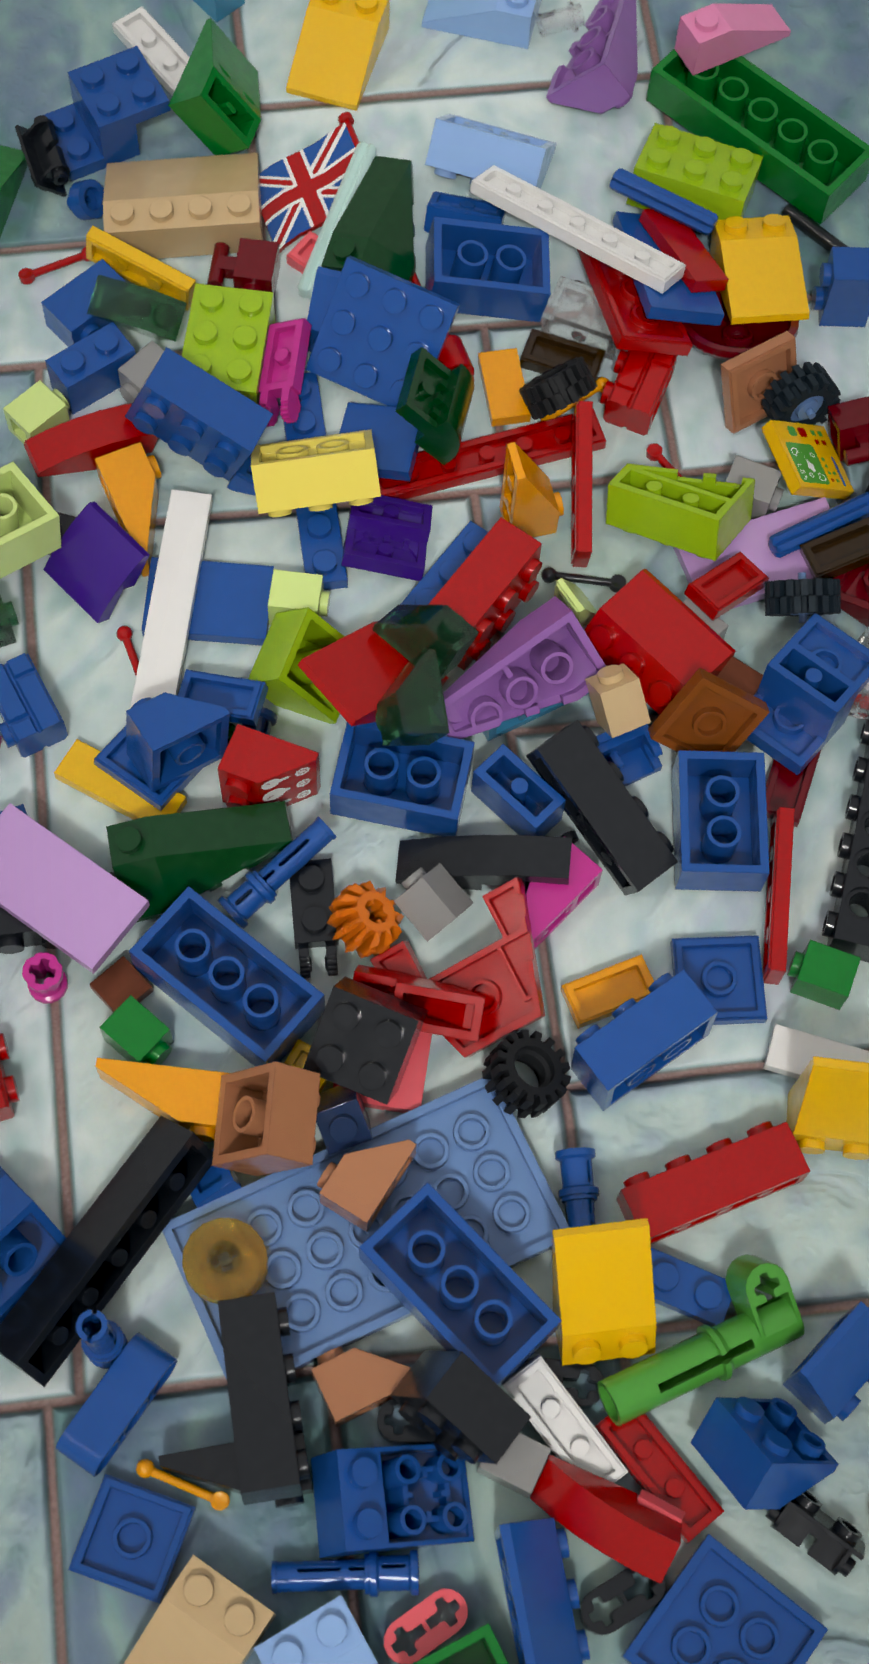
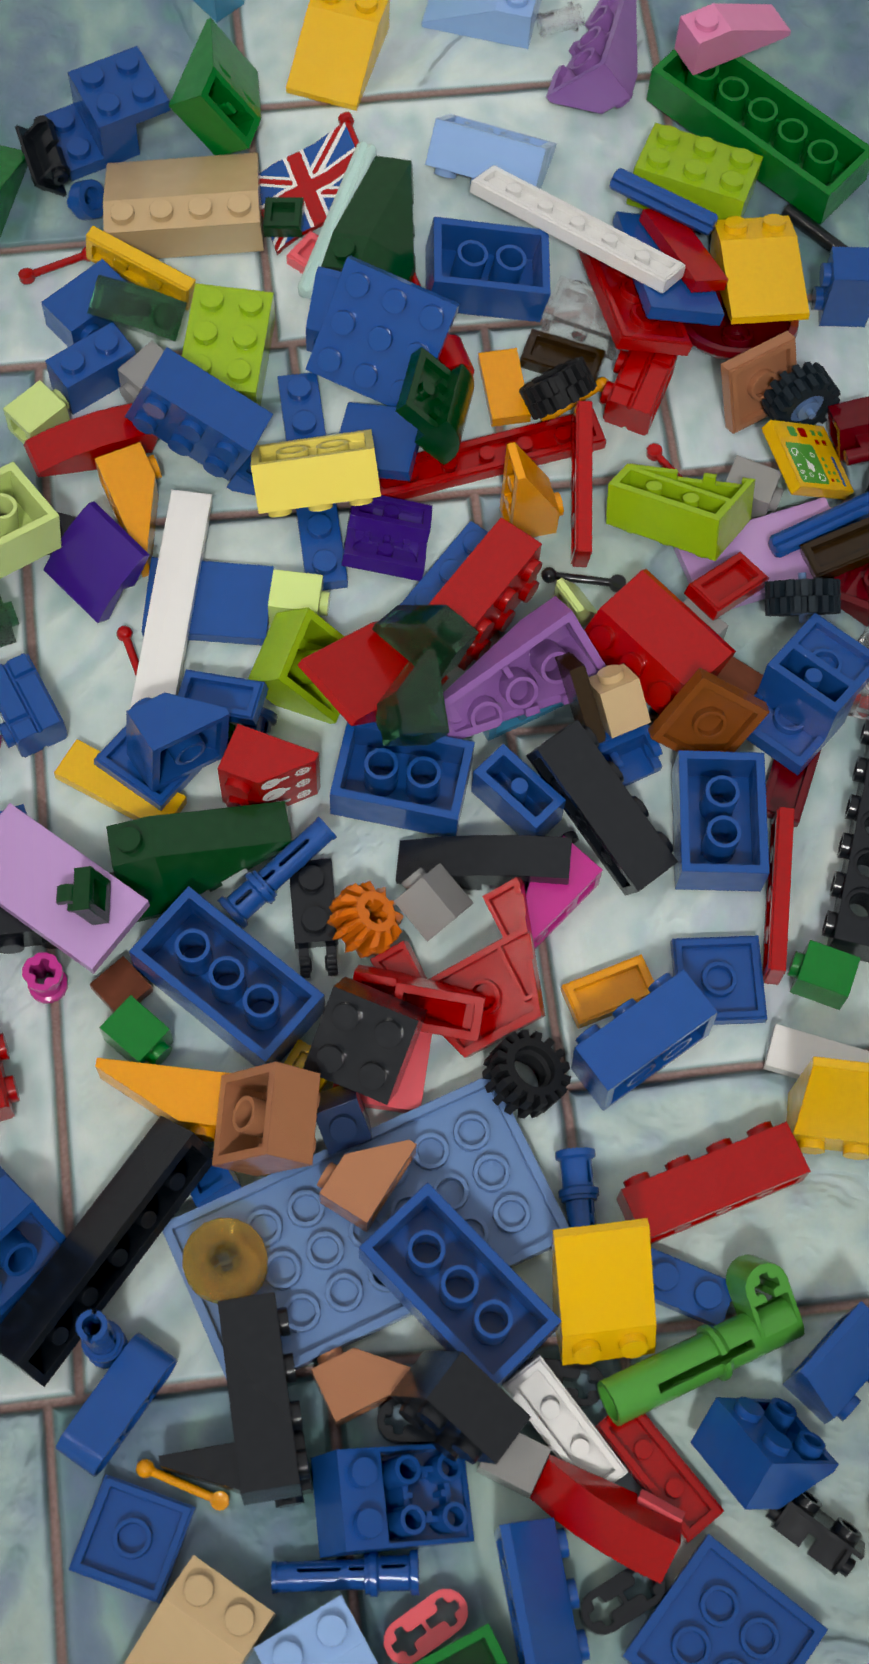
white tile [112,6,190,96] -> none
dark red brick [207,238,280,296] -> none
dark pink hinge [258,318,312,427] -> none
blue slope [424,191,506,233] -> none
none -> dark green tile [56,866,111,925]
none -> dark green tile [263,197,305,237]
none -> dark brown tile [555,652,606,743]

